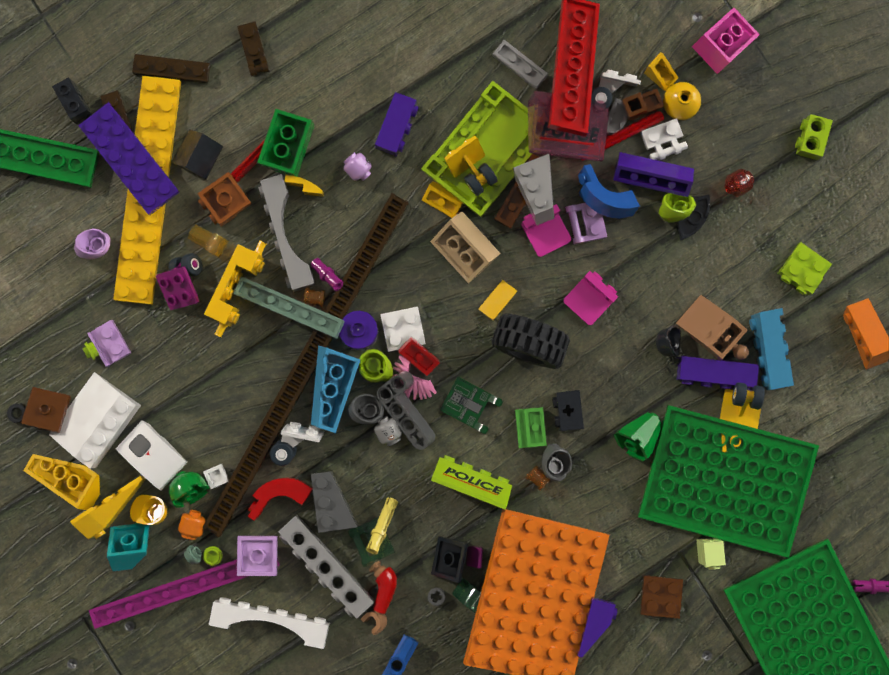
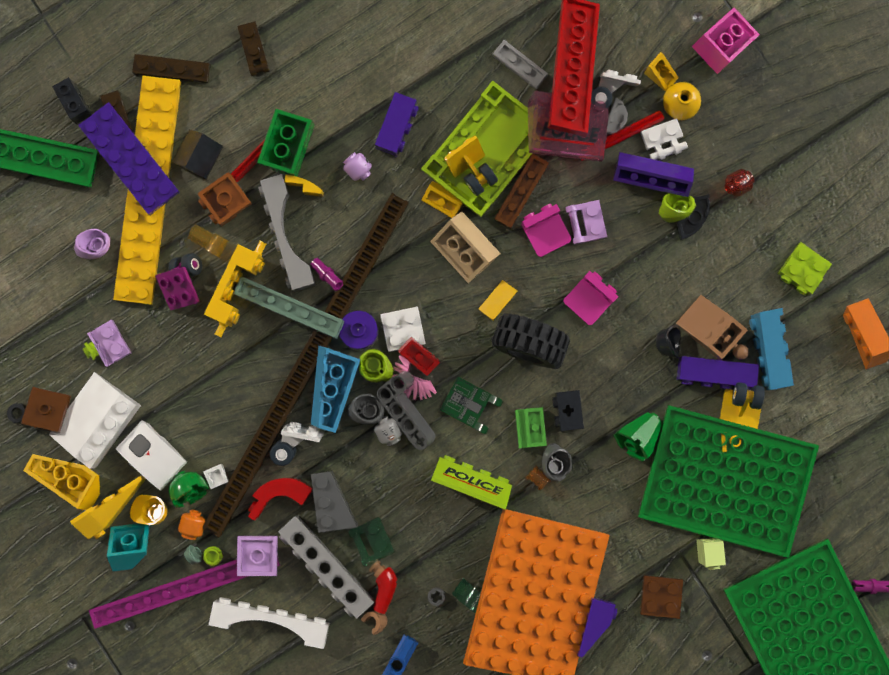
clear orange bush [303,287,325,307] -> none
light yellow pin [366,497,398,554] -> none
black slope [431,536,468,583] -> none
magenta slope [466,546,483,568] -> none
light grey wedge [513,154,554,226] -> none
blue arch [578,164,640,218] -> none
reddish brown brick [622,89,664,120] -> none
lime brick [795,114,833,160] -> none

